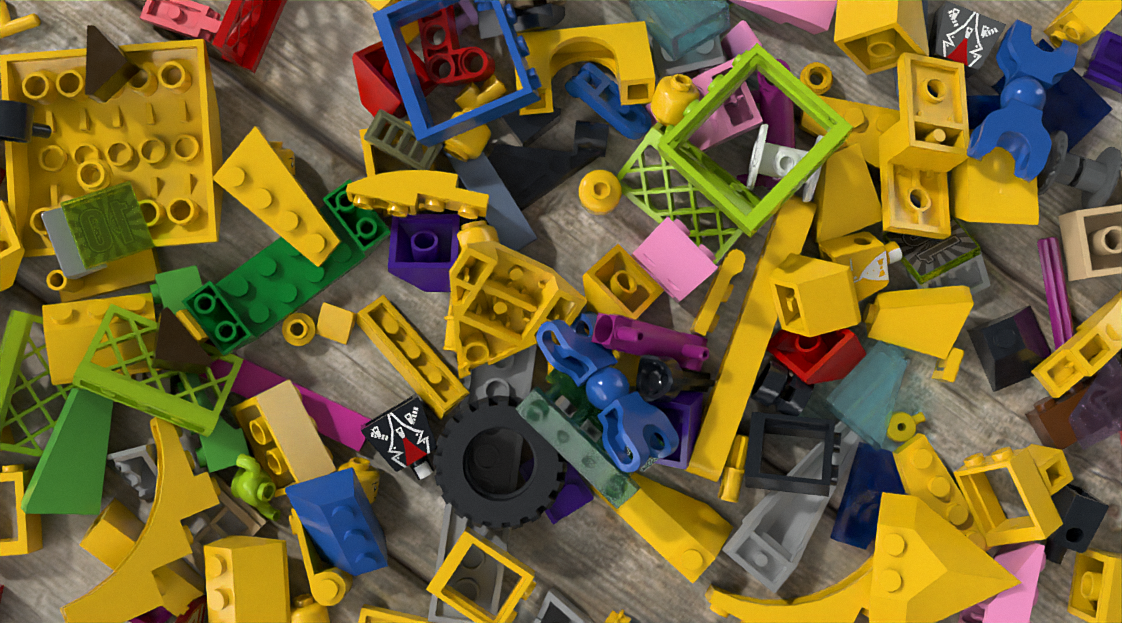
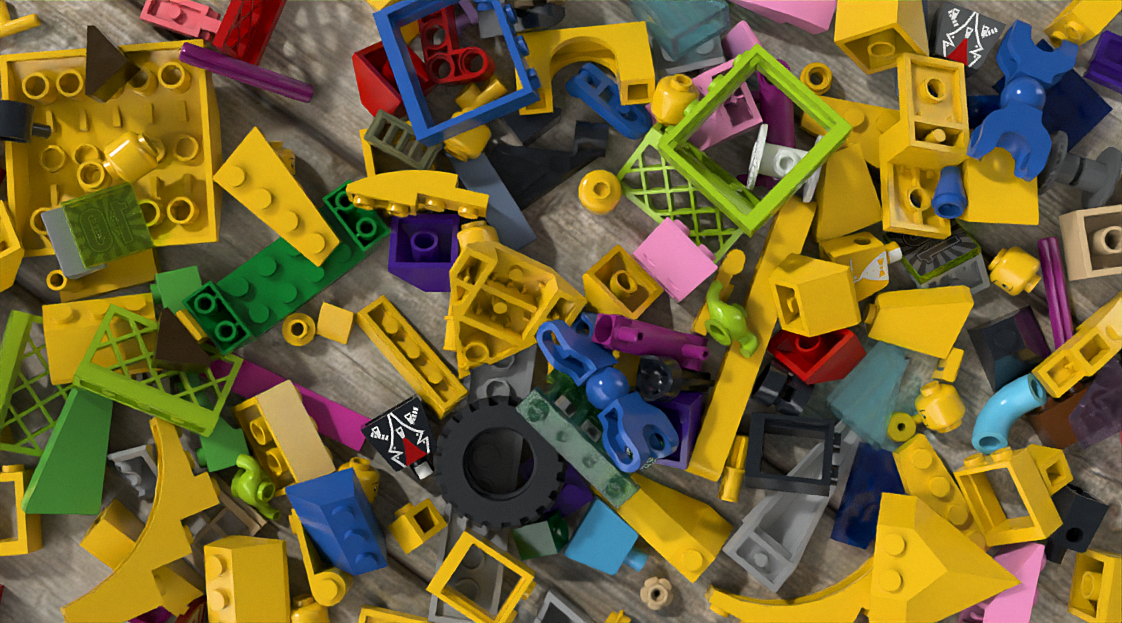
none -> yellow head [103,131,159,183]
none -> magenta axle [179,42,314,103]
none -> yellow brick [387,497,448,555]
none -> dark green brick [511,509,569,561]
none -> dark azure torso [563,495,649,575]
none -> tan plate [640,576,673,610]
none -> lime piece [705,280,759,358]
none -> yellow head [914,381,966,433]
none -> blue cone [931,166,968,219]
none -> medium azure cylinder [972,373,1047,454]
none -> yellow head [987,246,1042,296]

